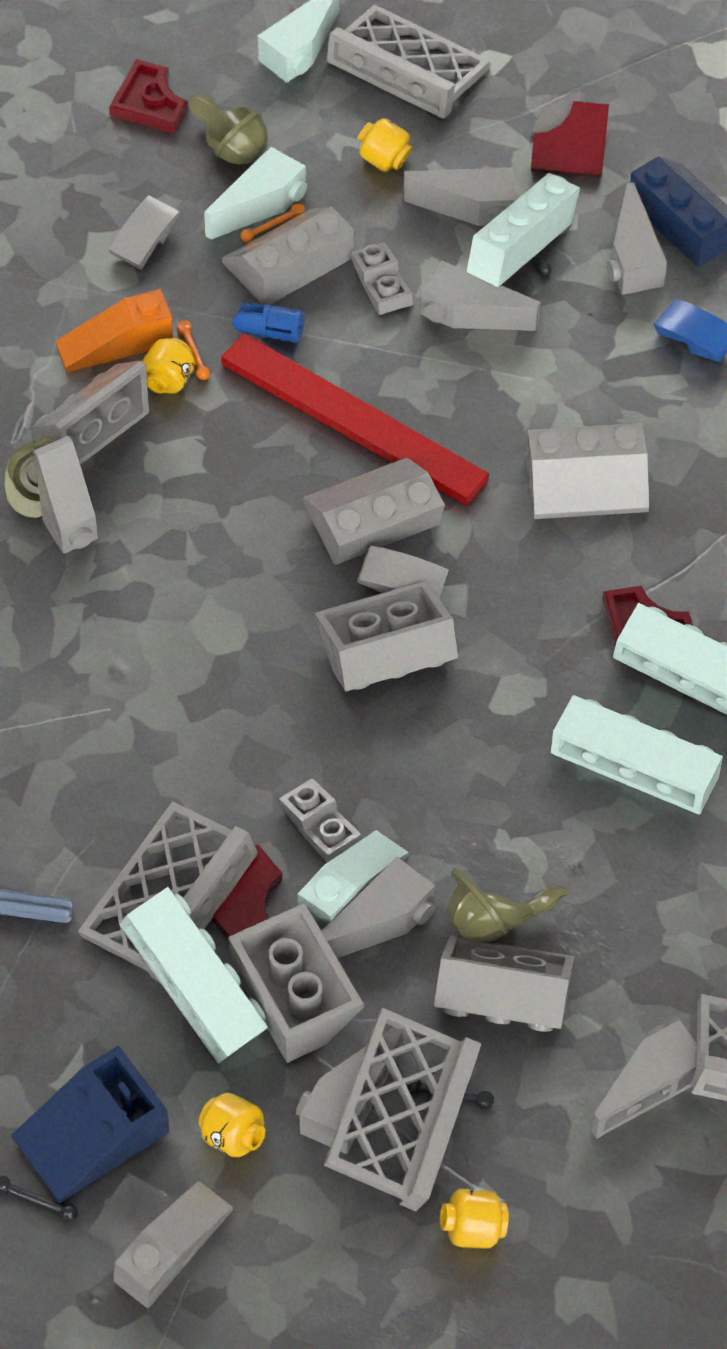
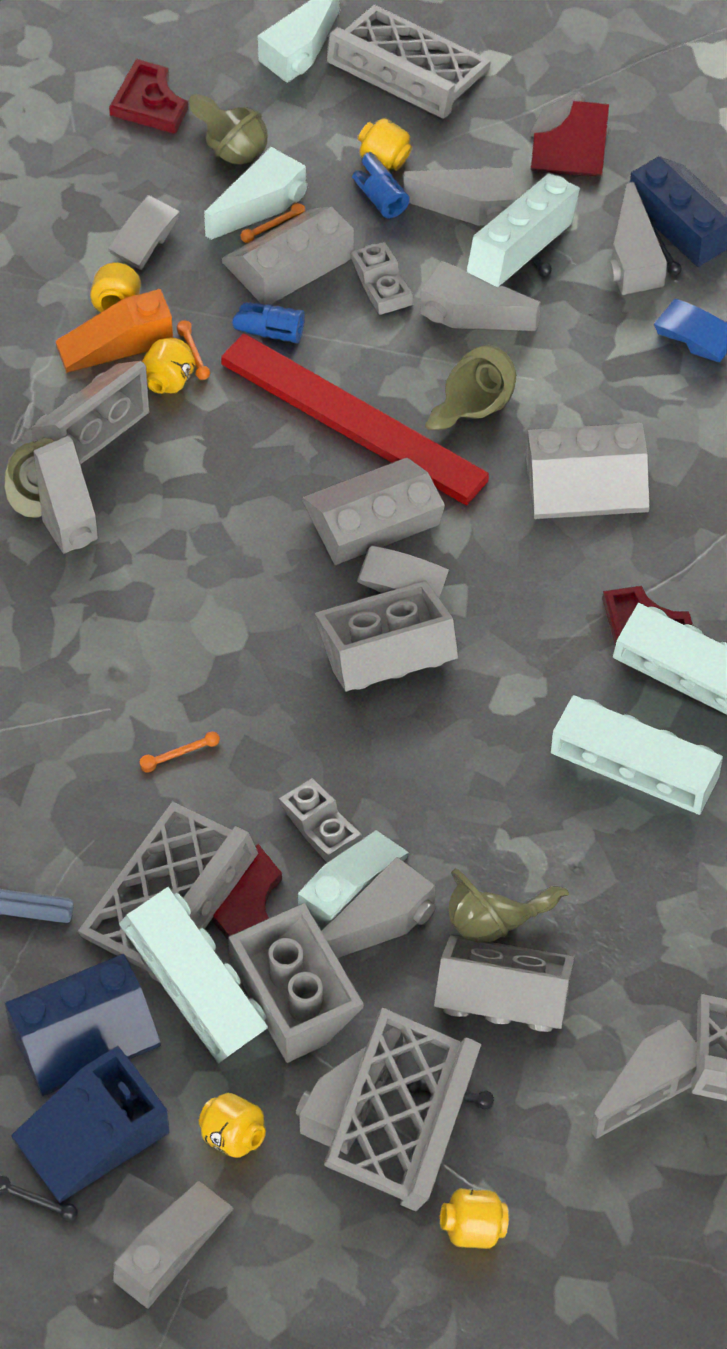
none -> dark blue slope [5,954,161,1096]
none -> yellow head [90,262,141,313]
none -> orange hinge [140,731,220,773]
none -> blue hinge [352,152,410,219]
none -> olive piece [425,344,517,430]
none -> black hinge [648,216,681,276]

